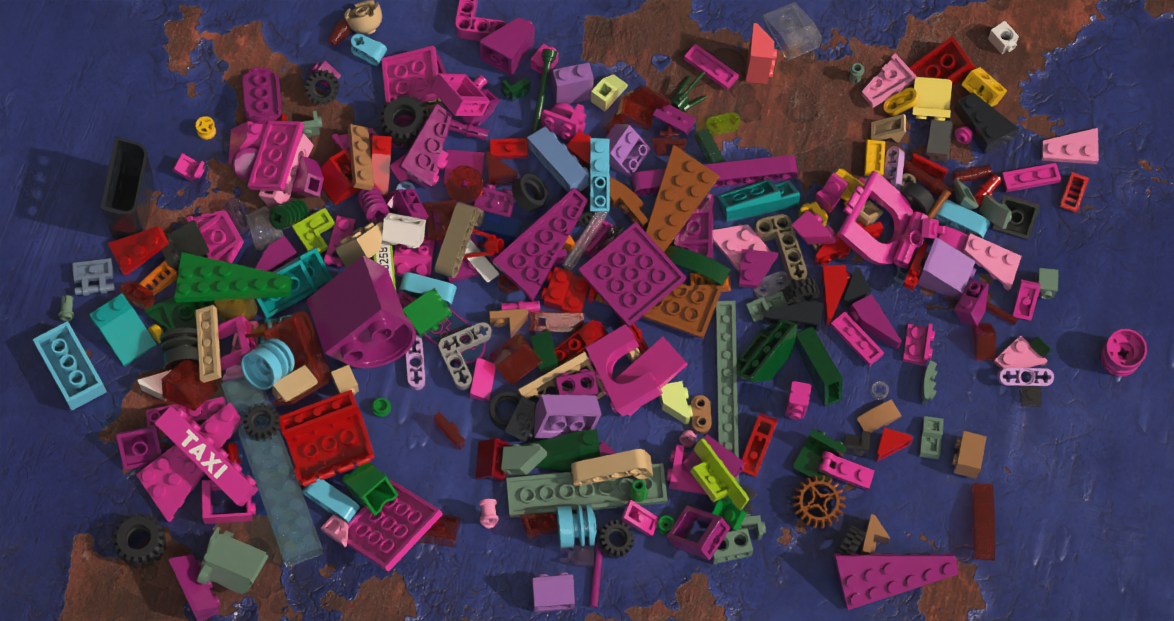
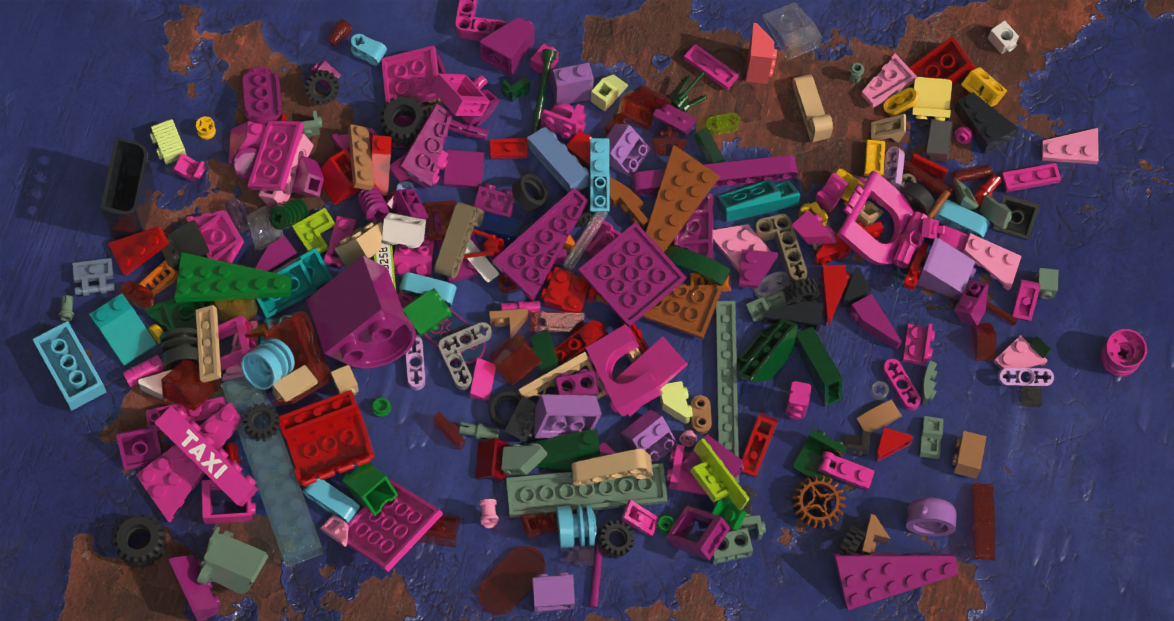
tan cylinder [344,0,382,35] -> none
clear red plate [446,165,484,204] -> none
clear red slope [486,152,518,185] -> none
clear smoke plate [595,224,624,250] -> none
green cone [628,480,648,502] -> none
dark pink plate [830,312,884,367] -> none
red slope [1059,172,1089,213] -> none
none -> dark pink axle [123,355,164,388]
none -> yellowish green brick [150,119,187,164]
none -> sand green pin [459,422,500,439]
none -> clear red tile [479,546,546,615]
none -> medium lavender slope [621,409,678,464]
none -> tan beam [792,74,833,142]
none -> dark pink beam [883,359,921,411]
none -> medium lavender piece [906,497,957,536]

